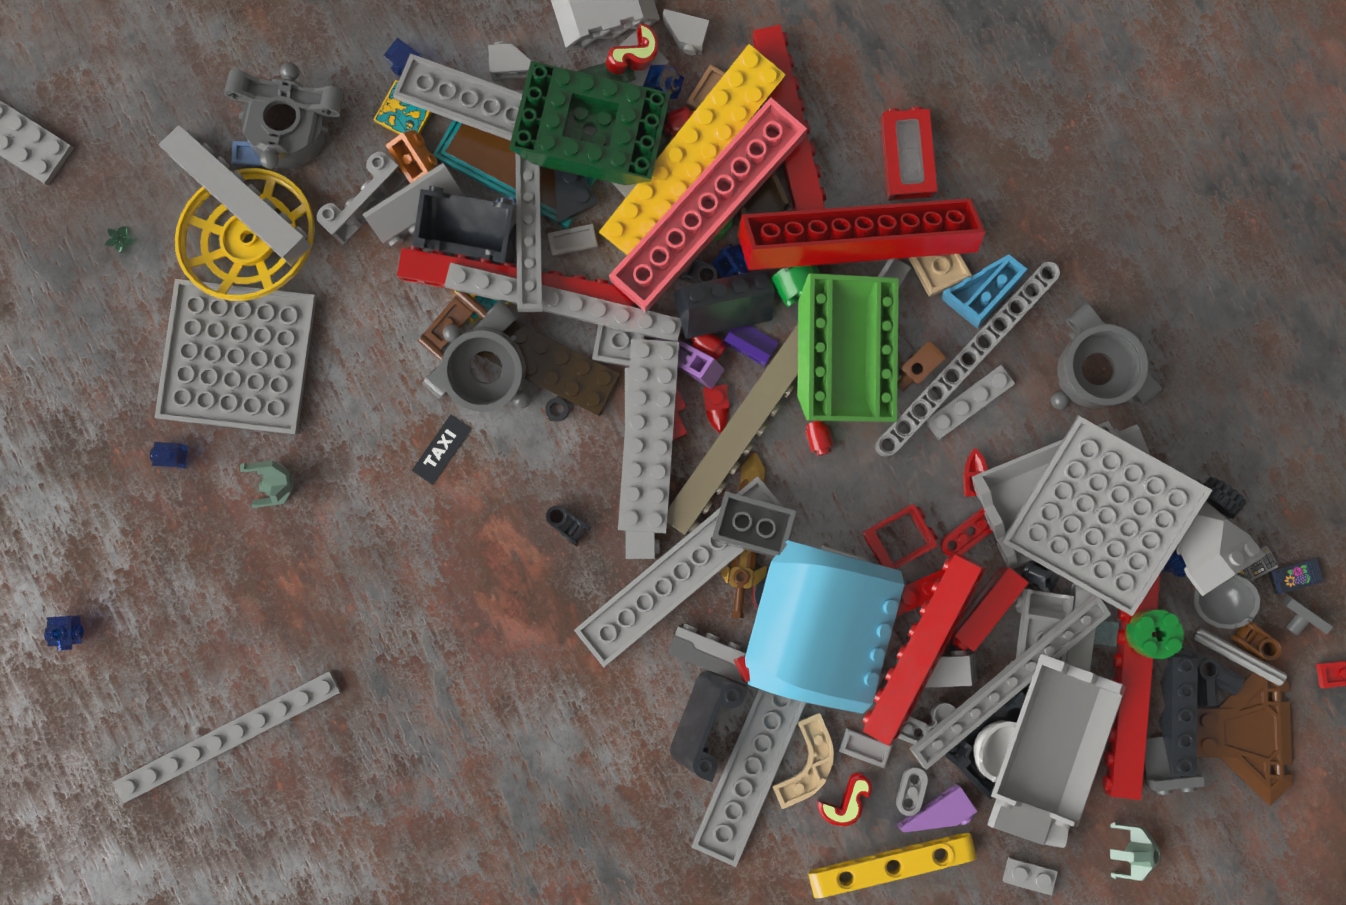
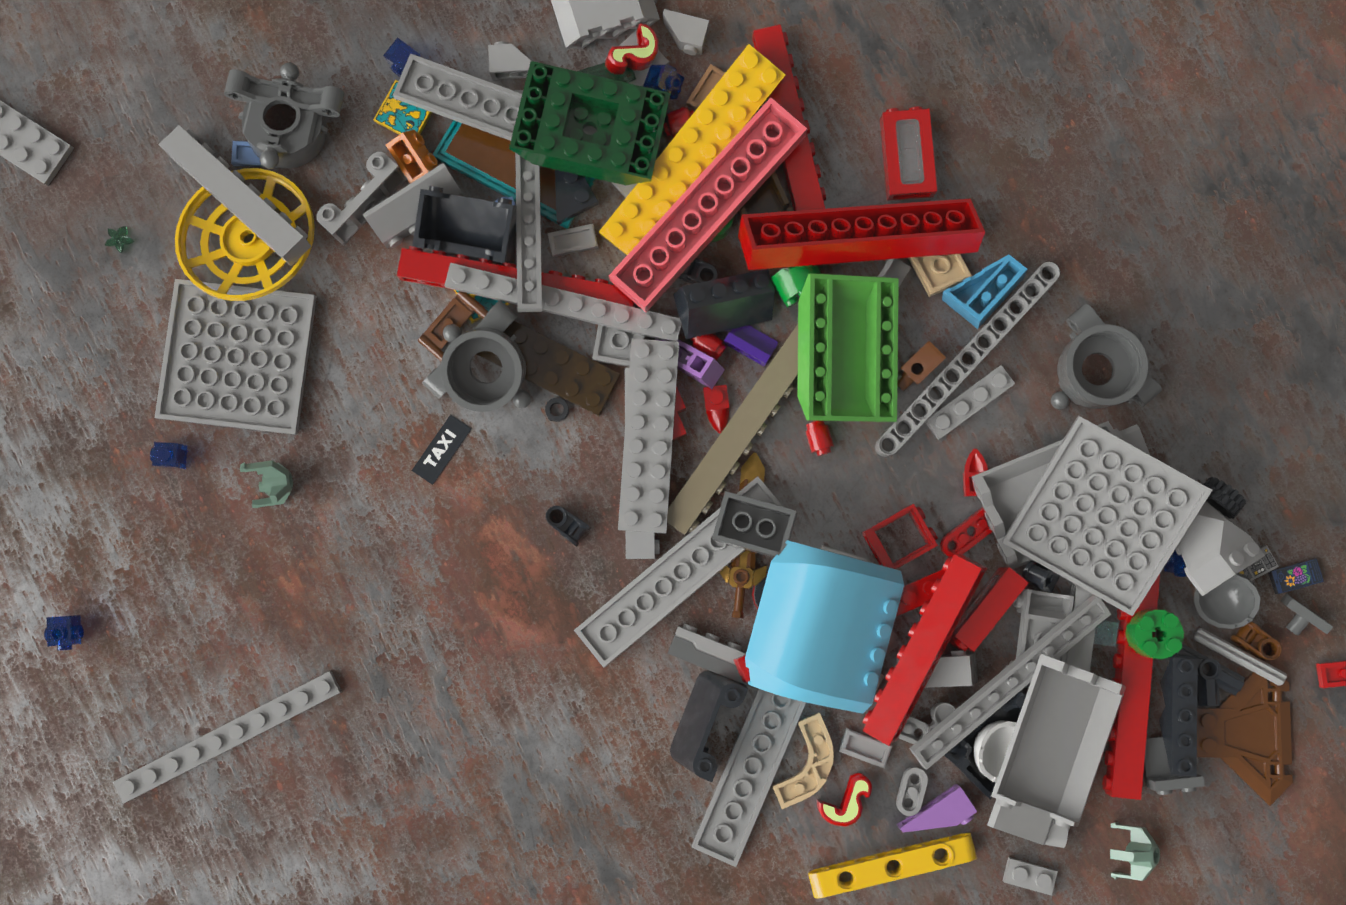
clear blue brick [712,244,749,278] -> none

